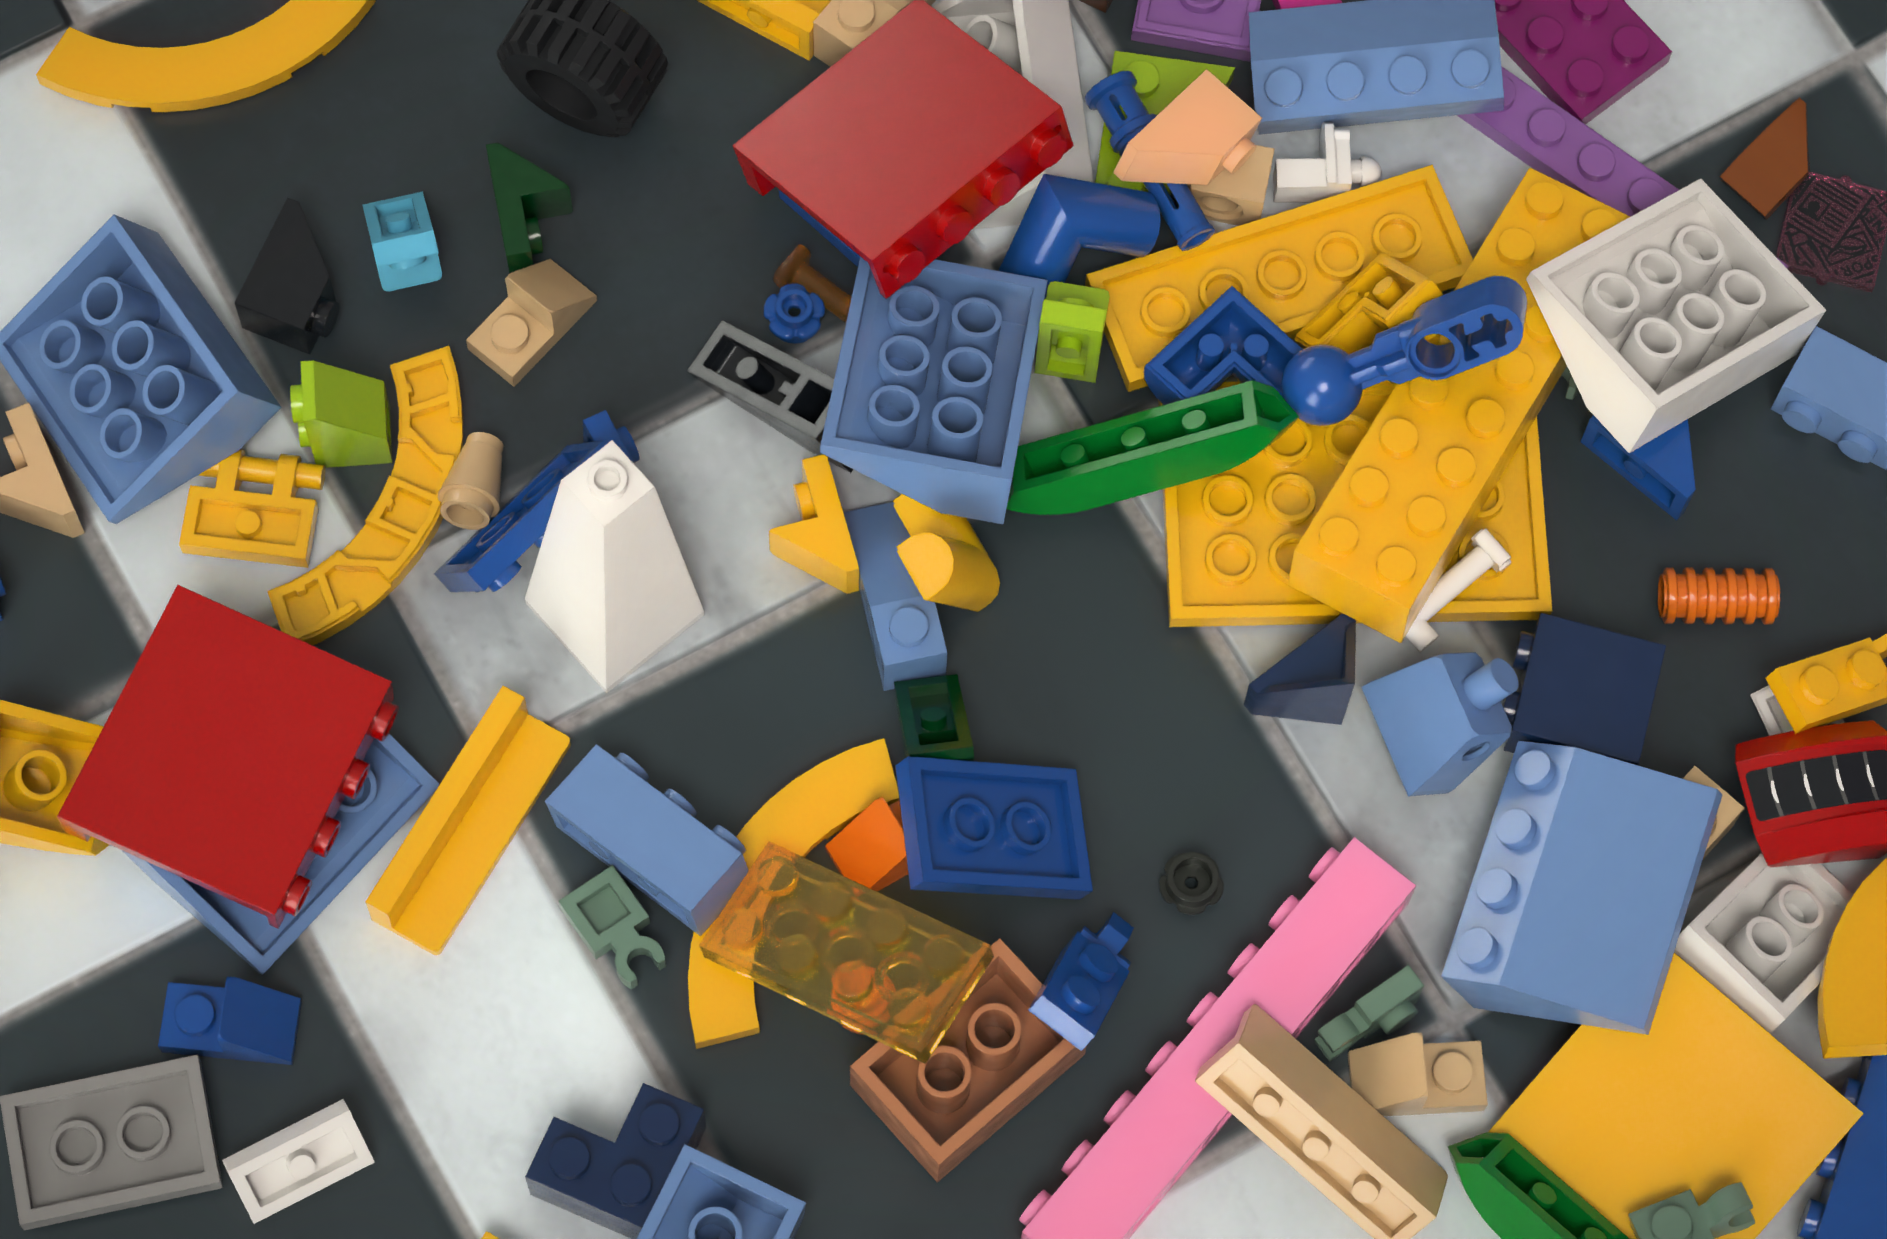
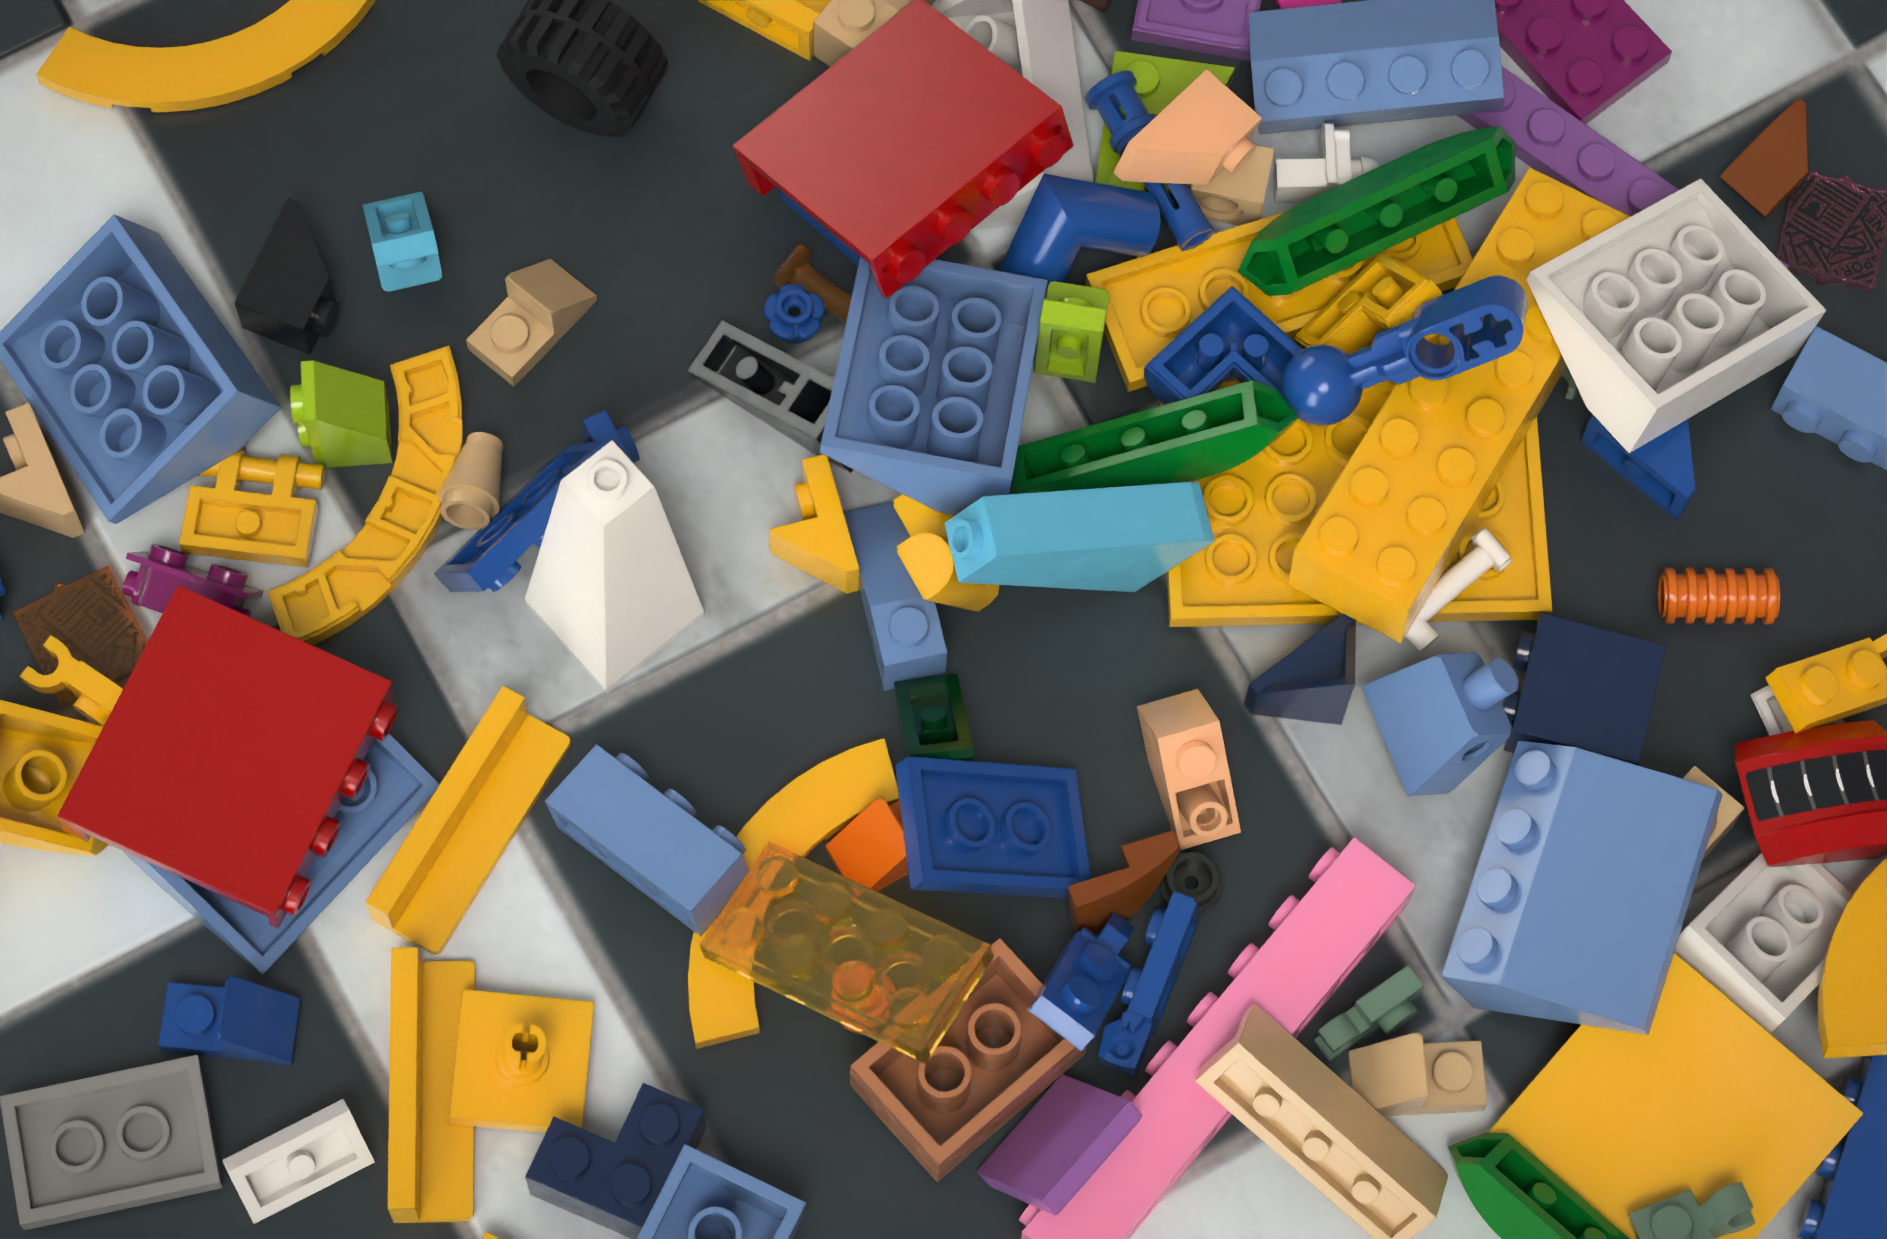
dark green slope [486,142,573,274] -> none
sand green plate [558,865,666,989] -> none
none -> clear orange piece [12,566,147,709]
none -> yellow plate [20,635,123,726]
none -> magenta hinge [122,544,264,617]
none -> yellow panel [388,947,476,1223]
none -> yellow tile [448,989,594,1133]
none -> medium azure slope [944,482,1215,592]
none -> medium lavender tile [976,1074,1143,1216]
none -> dark orange slope [1067,830,1180,934]
none -> blue hinge [1098,891,1199,1076]
none -> light nougat slope [1137,689,1241,850]
none -> green brick [1238,126,1515,296]

